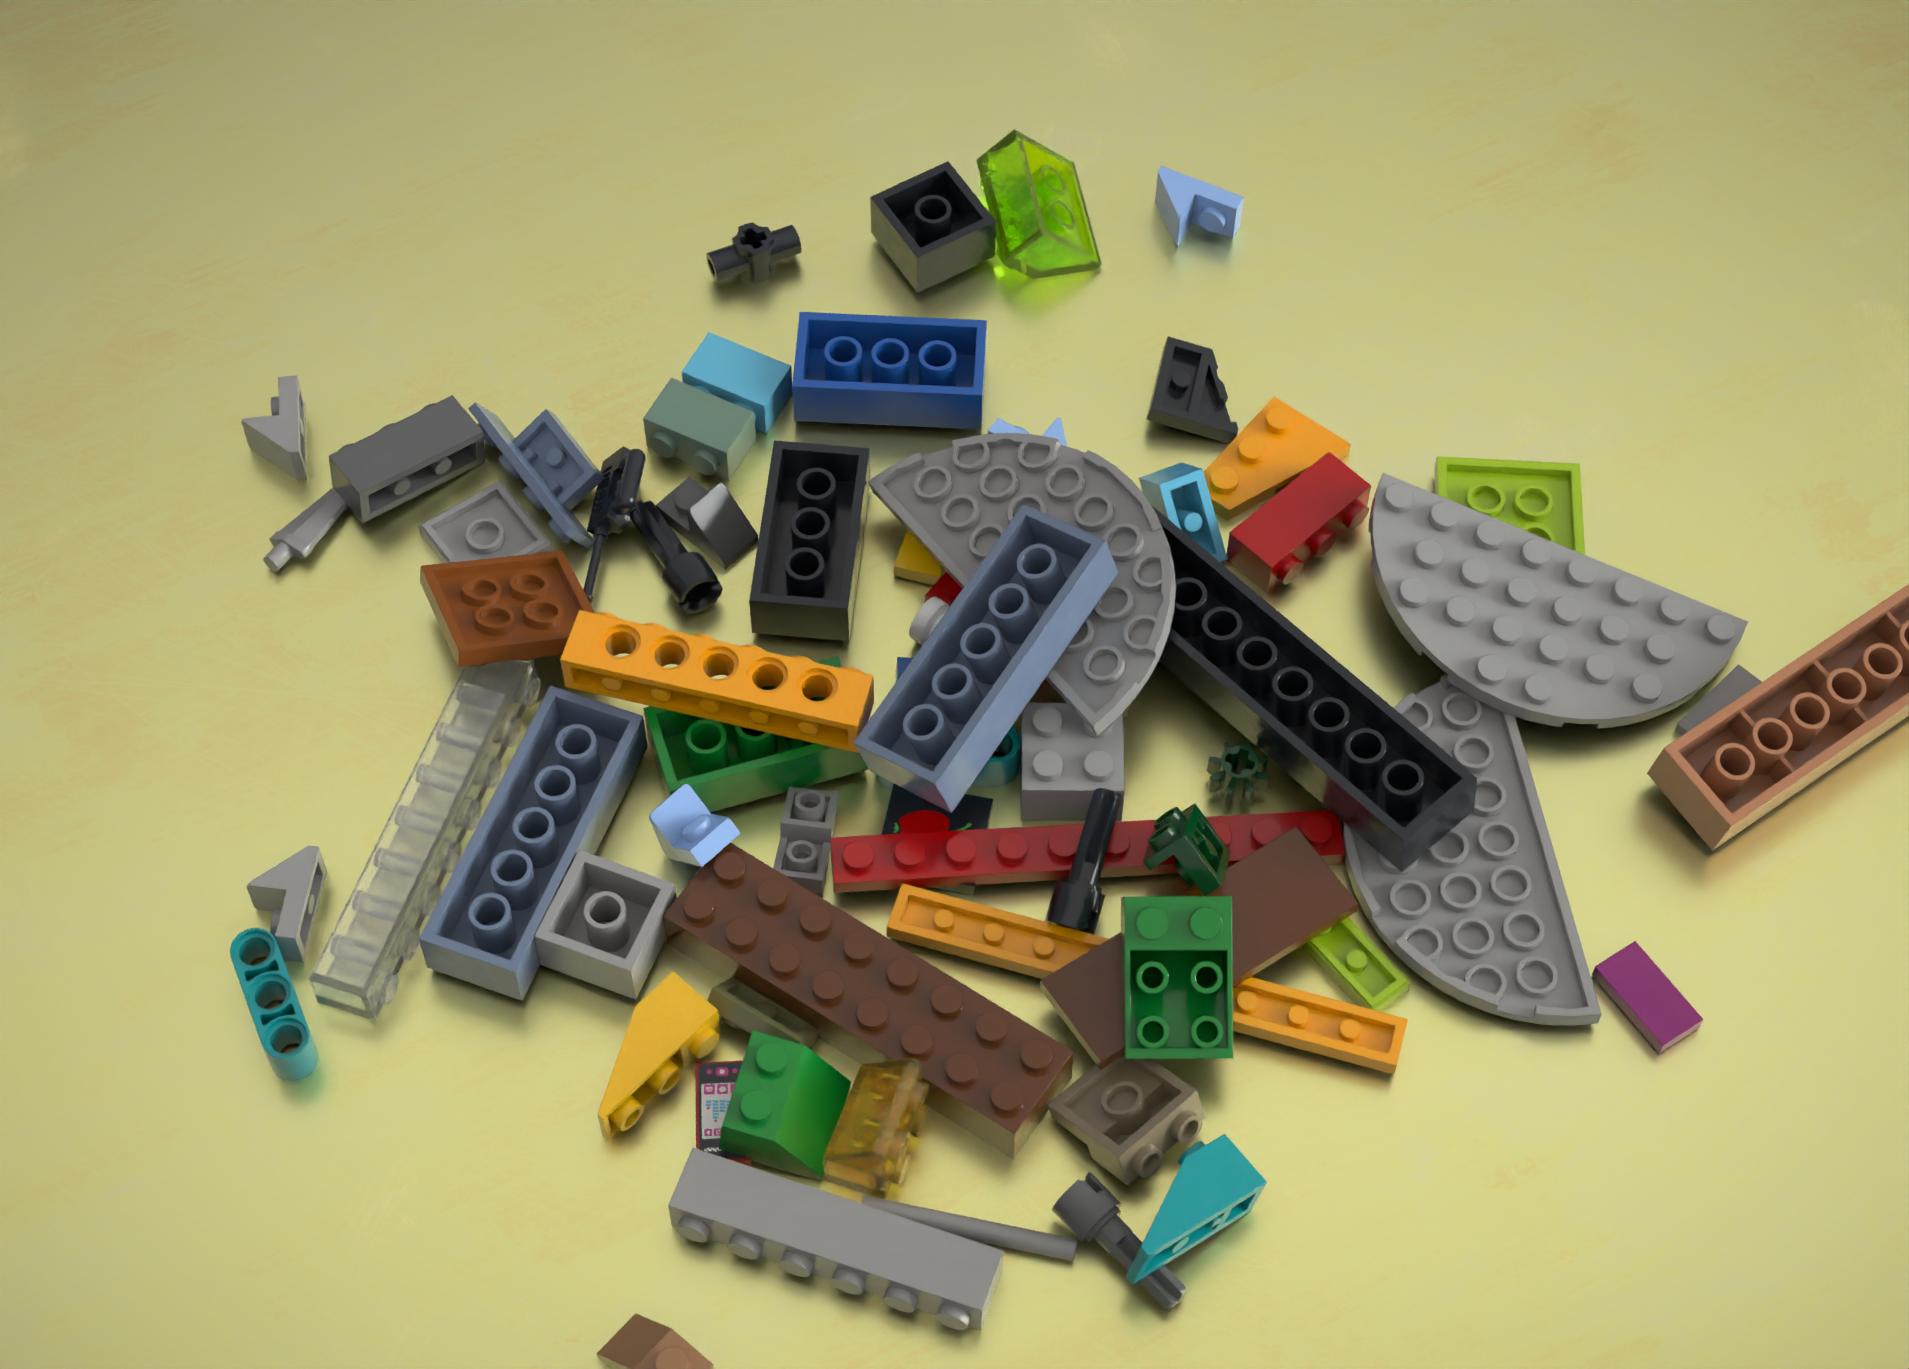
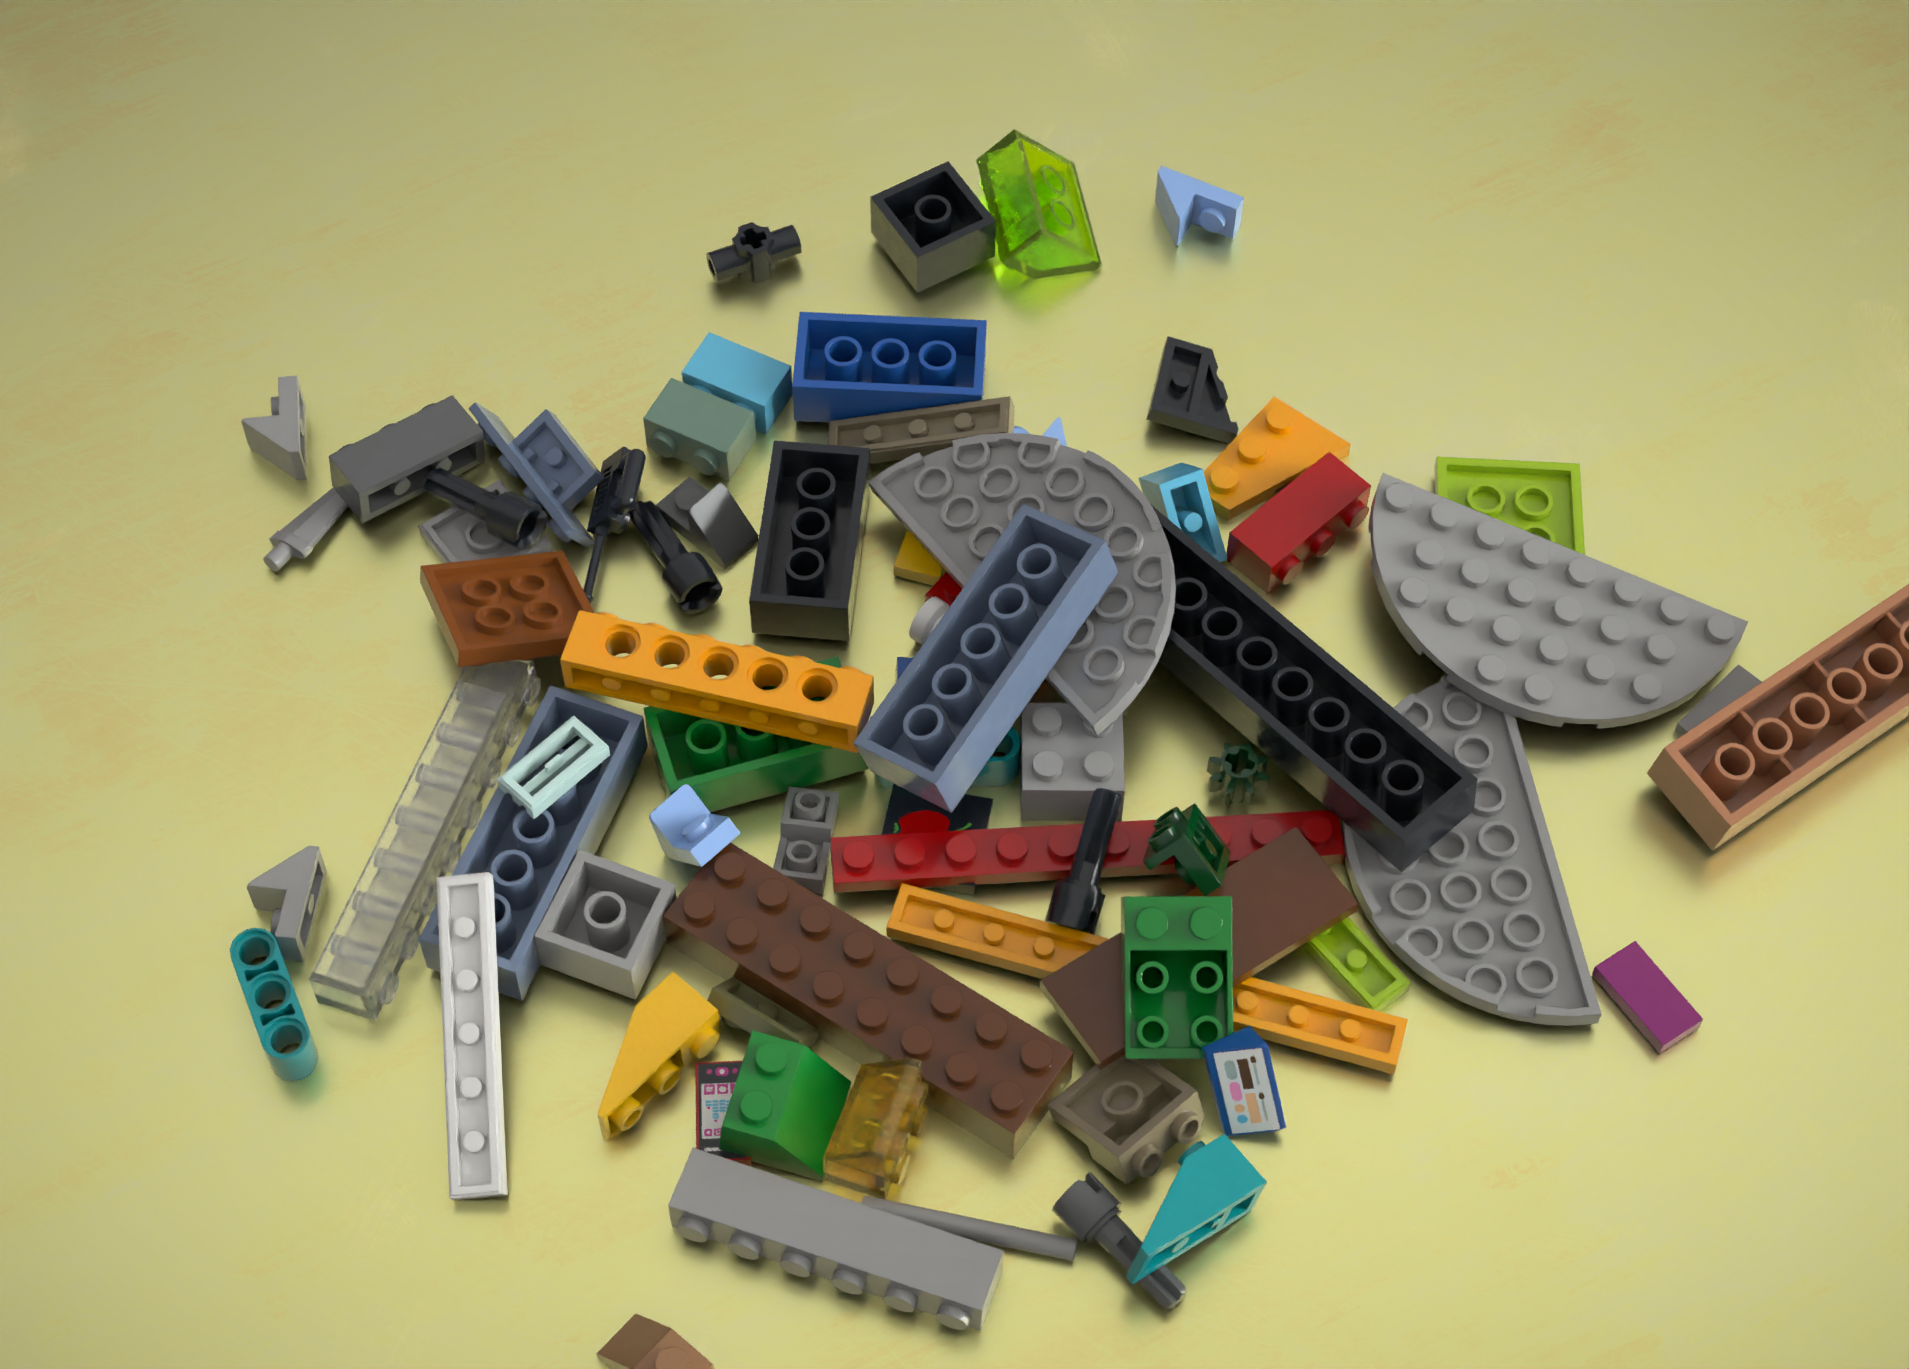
none -> black piece [424,468,548,550]
none -> white tile [436,872,507,1200]
none -> light aqua tile [497,716,610,819]
none -> dark tan tile [827,396,1015,463]
none -> slope [1202,1026,1286,1136]

